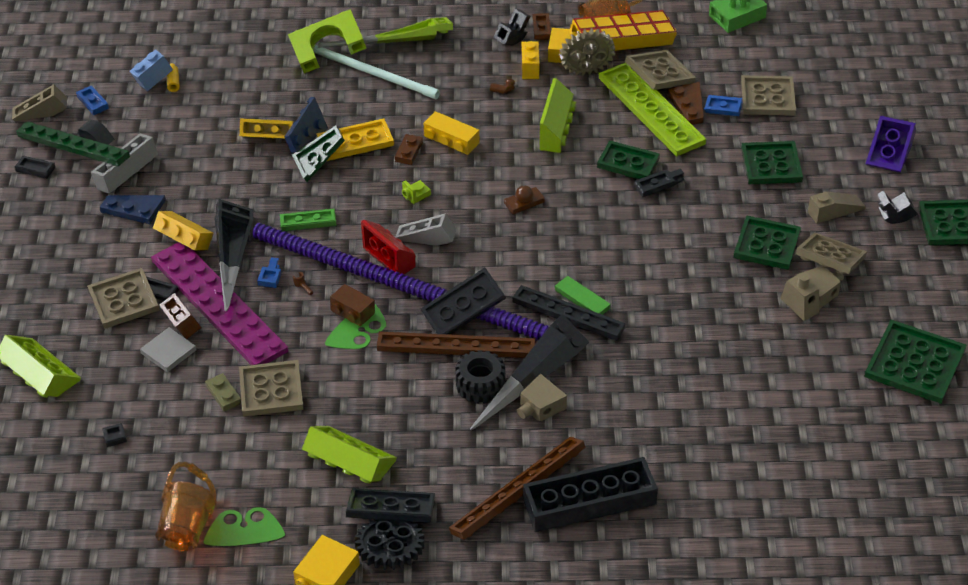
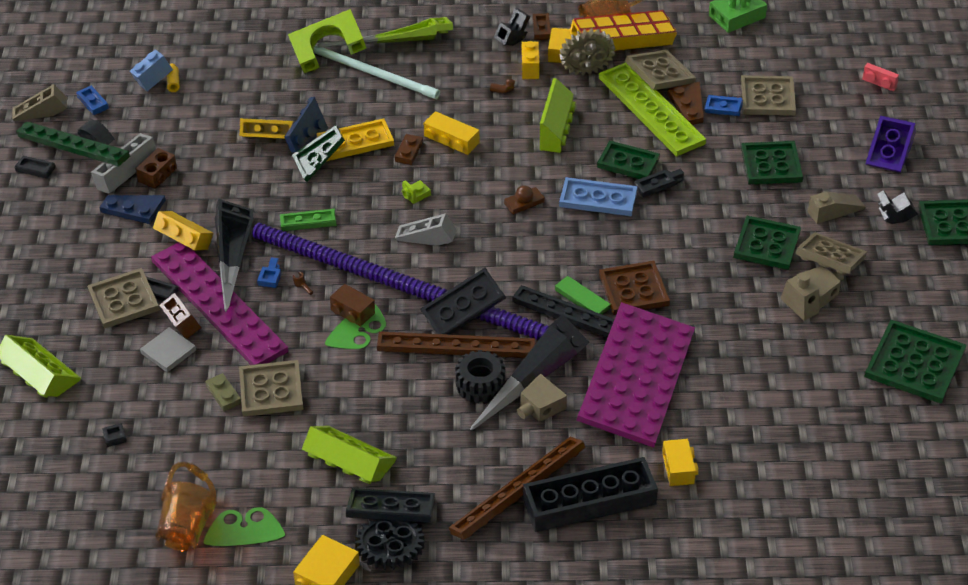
red slope [361,220,416,274] -> none
none -> reddish brown brick [136,148,177,189]
none -> medium blue plate [559,177,637,216]
none -> magenta plate [576,302,695,448]
none -> reddish brown plate [599,261,670,315]
none -> yellow brick [662,439,698,486]
none -> coral plate [862,63,899,91]

